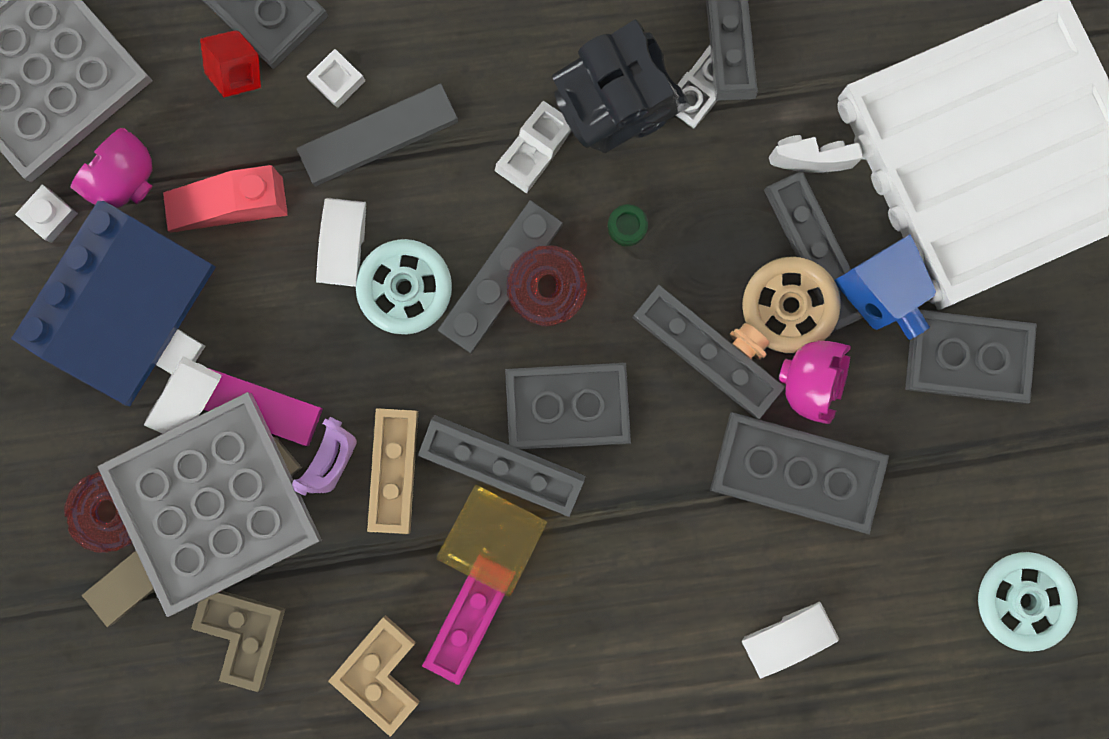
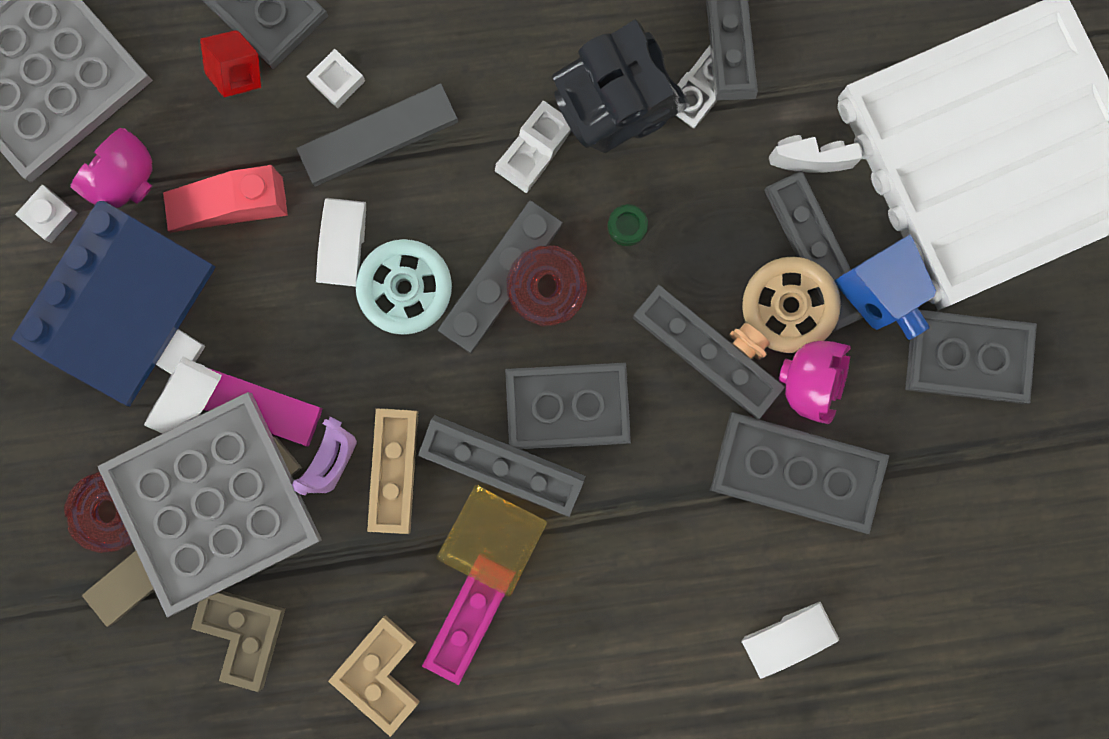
light aqua plate [978,552,1078,652] -> none

